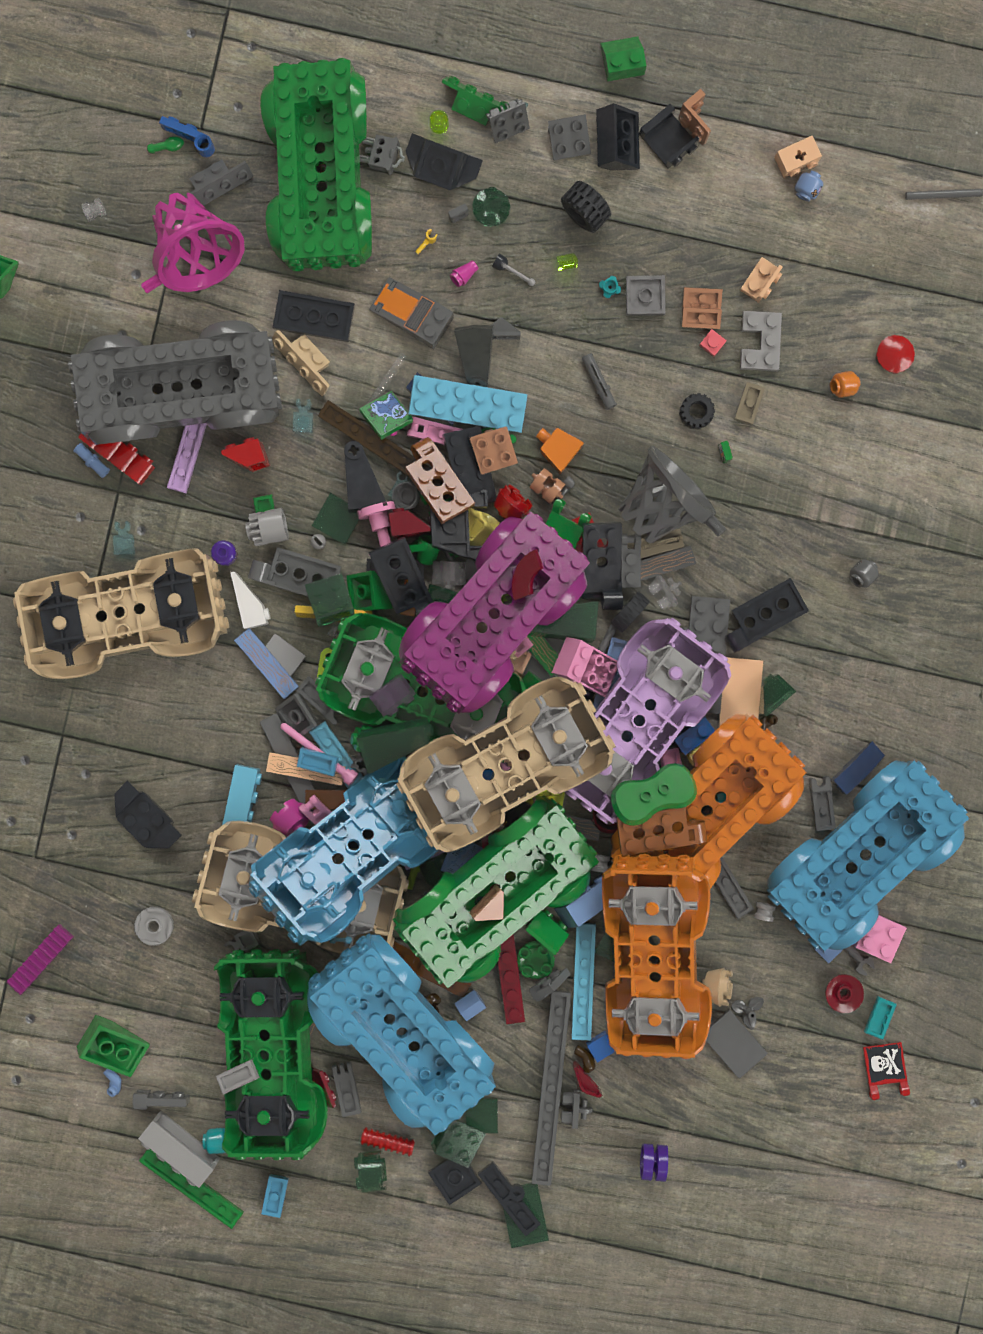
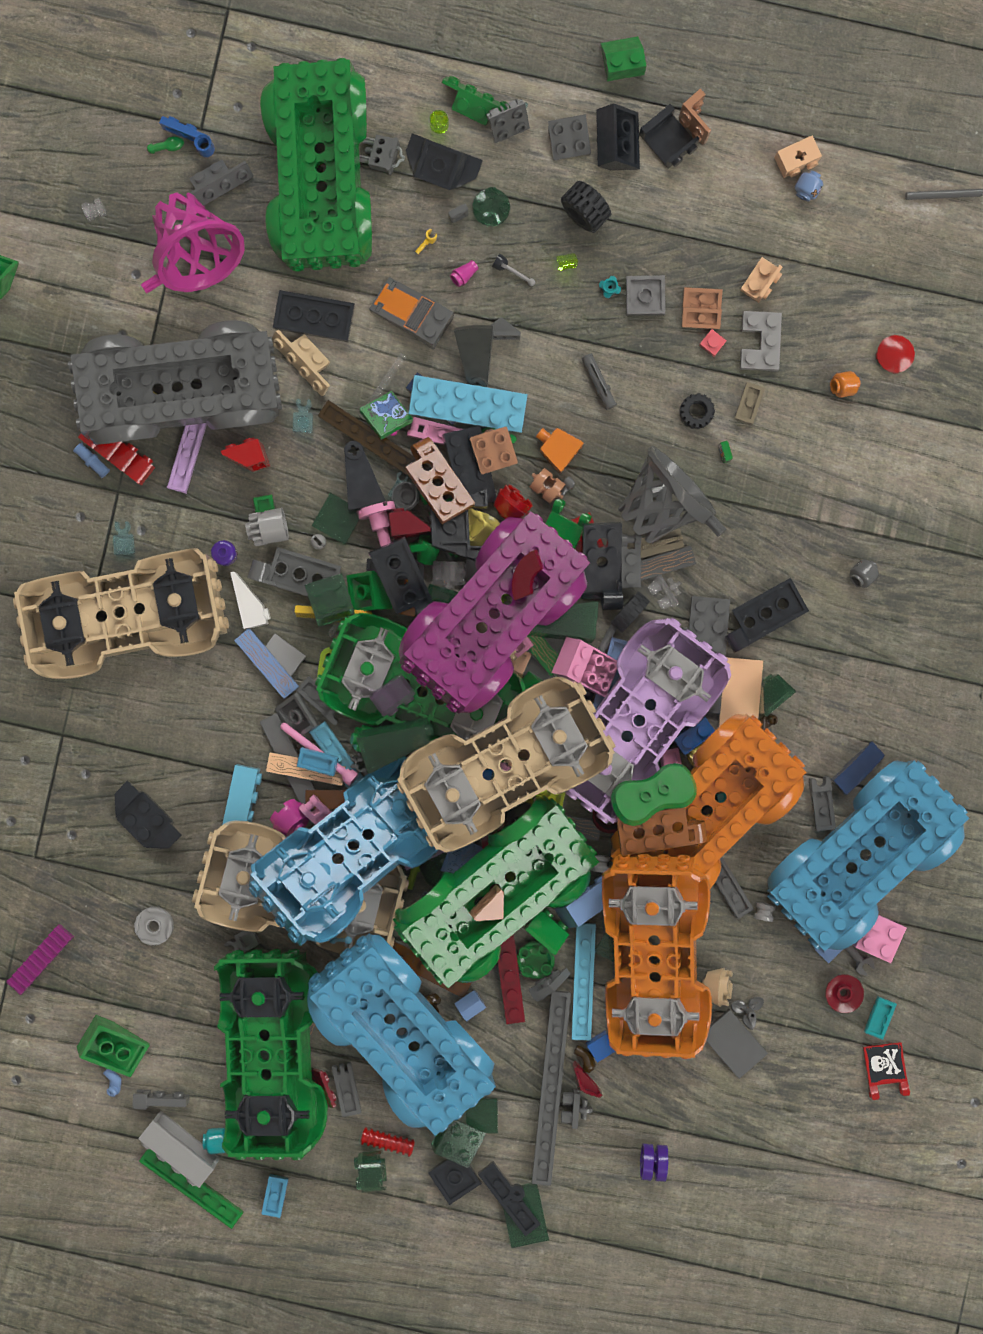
light grey tile [216,1060,260,1094] -> none

